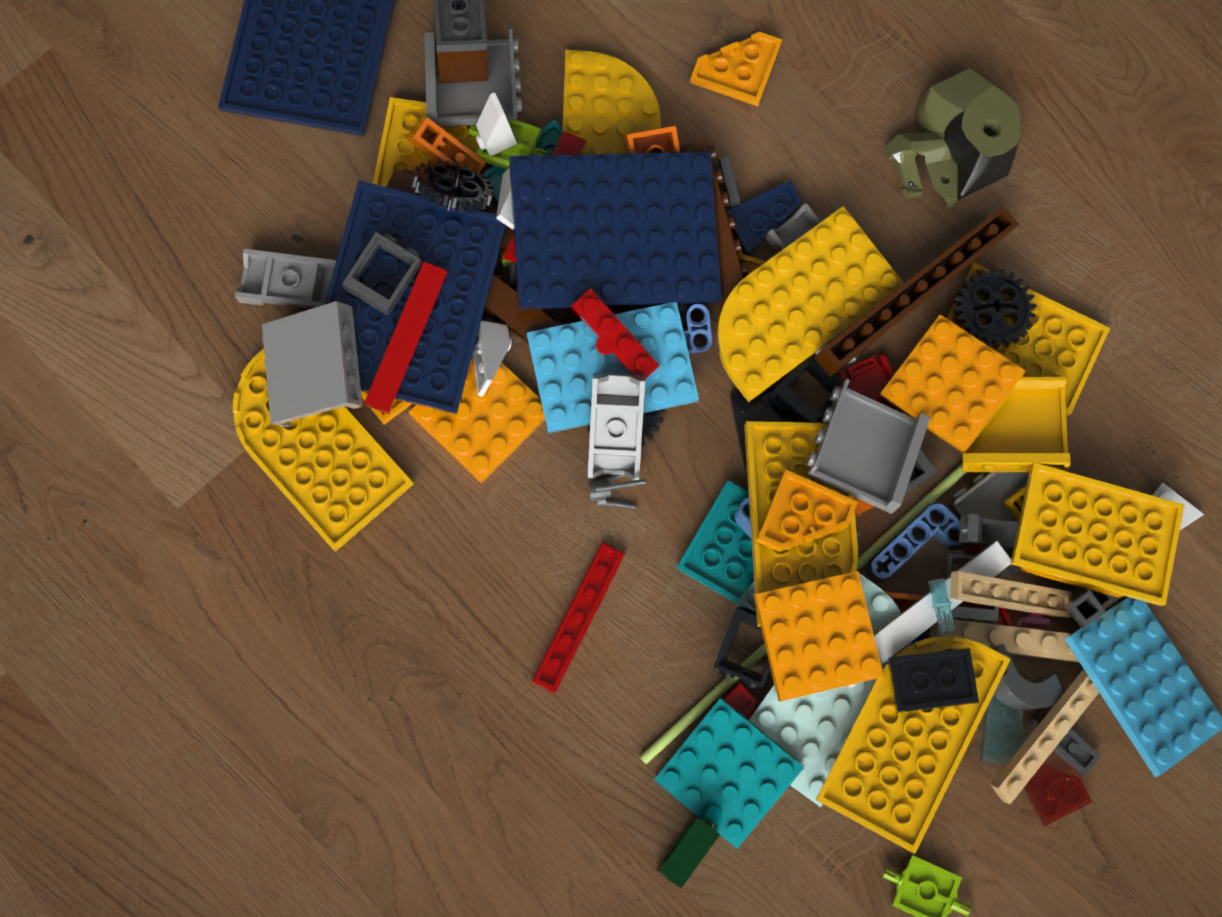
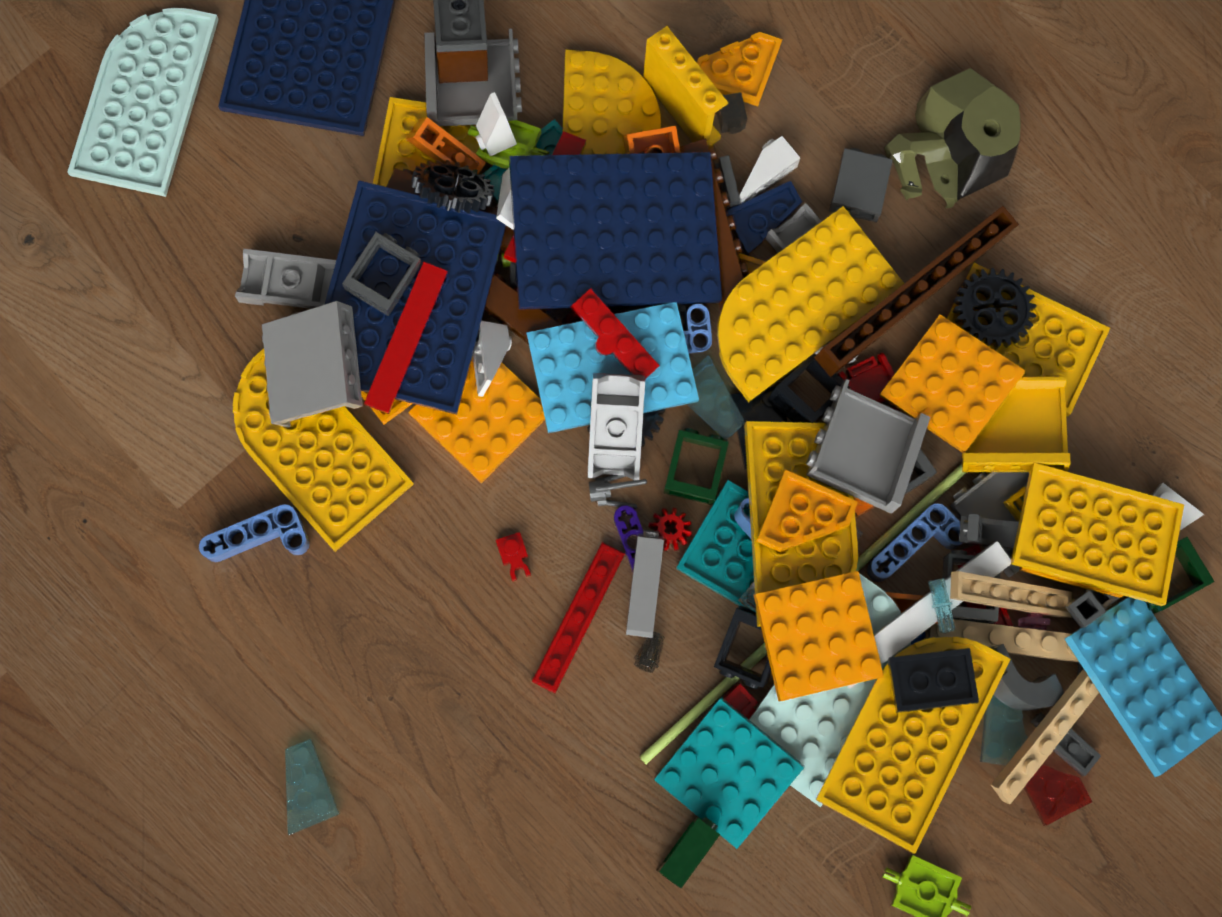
none -> light aqua plate [67,8,219,197]
none -> medium blue beam [199,504,310,562]
none -> clear light blue wing [285,739,340,836]
none -> red plate [495,532,531,582]
none -> dark purple beam [614,506,643,572]
none -> light grey slope [626,530,664,638]
none -> clear smoke cone [634,632,665,673]
none -> yellow panel [643,26,728,146]
none -> red gear [648,507,692,551]
none -> dark green window [663,428,729,505]
none -> clear light blue wing [687,355,744,440]
none -> clear smoke brick [717,92,747,134]
none -> white slope [739,136,800,204]
none -> dark grey panel [829,148,893,223]
none -> dark green window [1146,537,1215,614]

